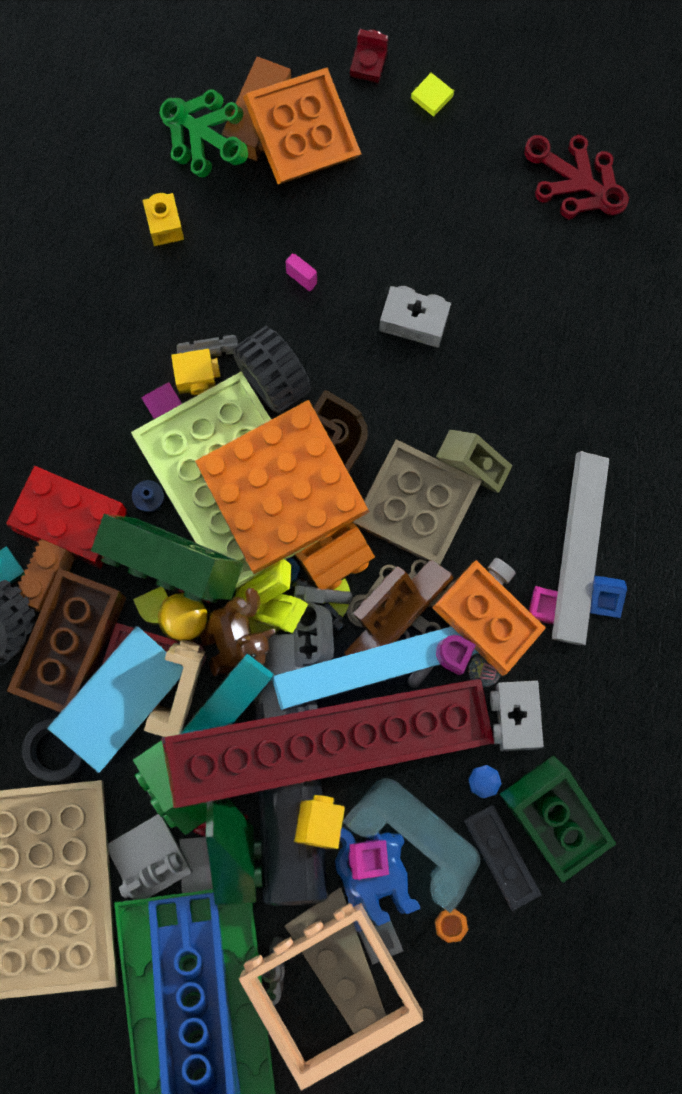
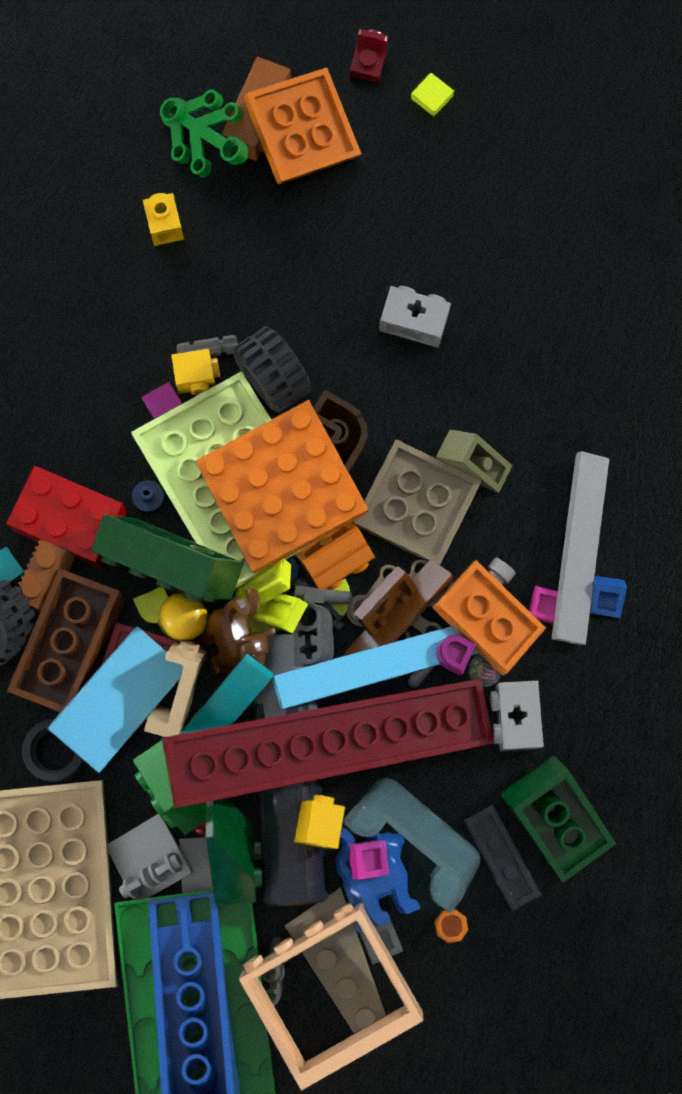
dark pink tile [286,253,317,291] -> none
blue tile [467,765,502,799] -> none
dark red plant [524,135,628,219] -> none

